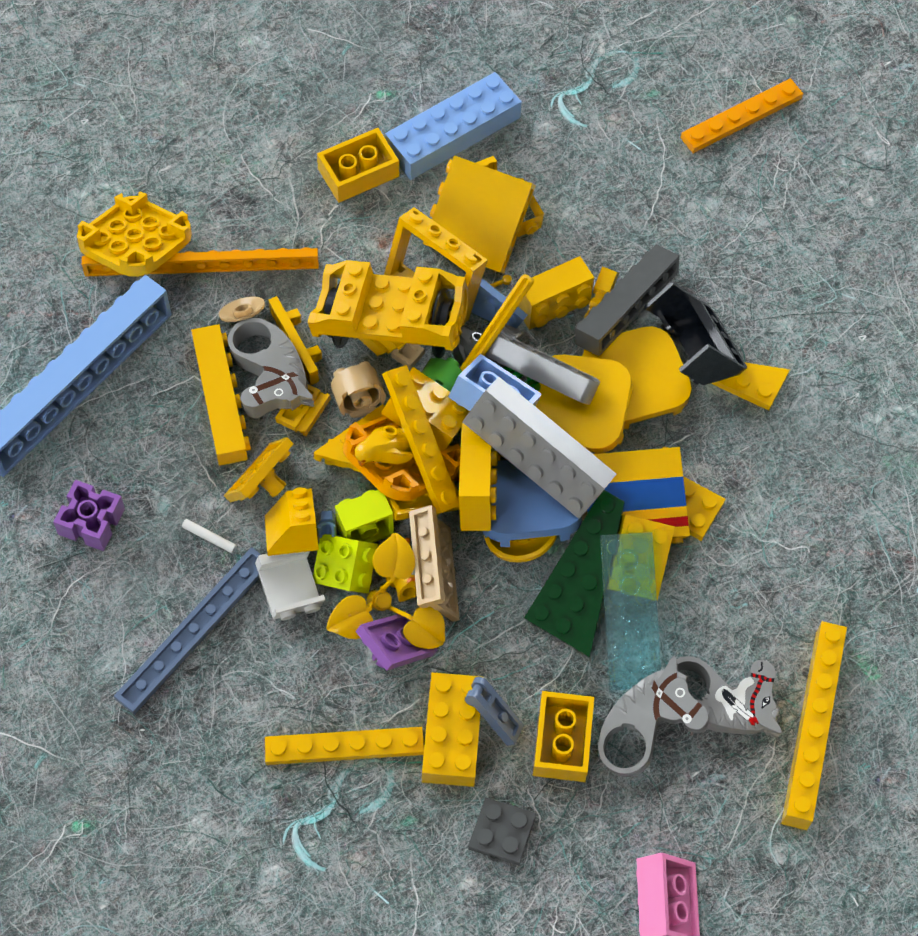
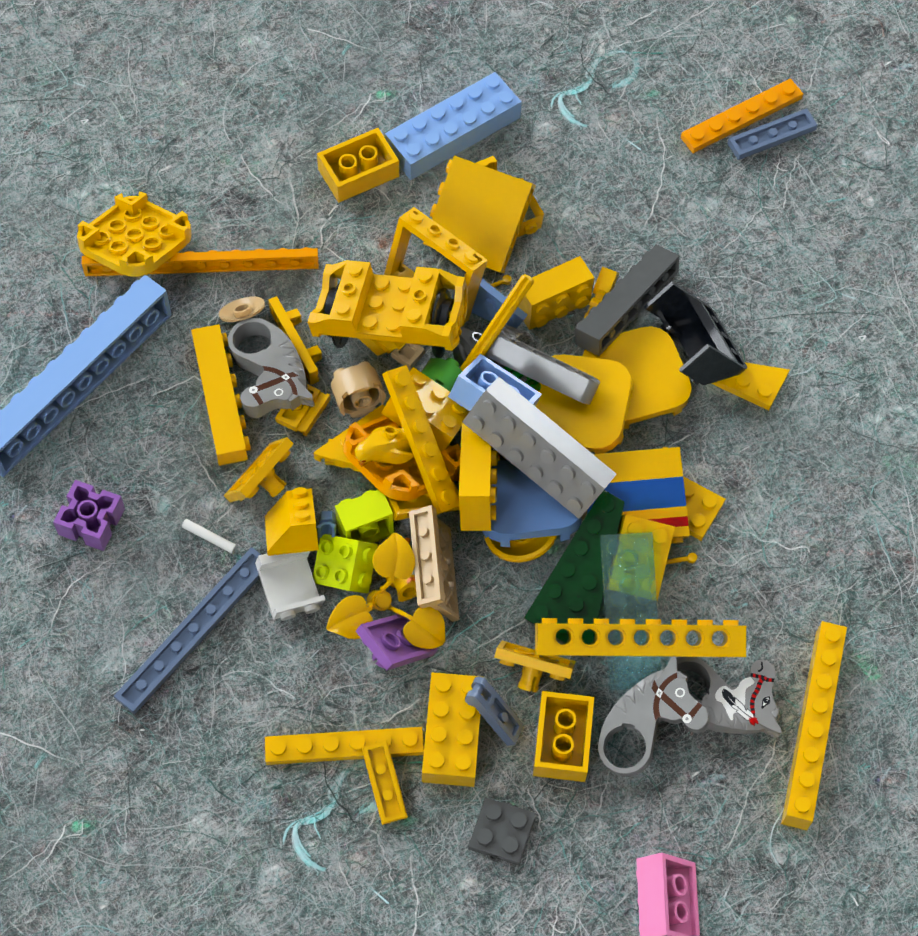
none -> yellow tile [361,740,408,825]
none -> yellow plate [494,640,576,692]
none -> yellow brick [535,618,746,657]
none -> yellow hinge [666,553,697,564]
none -> sand blue plate [727,108,818,160]

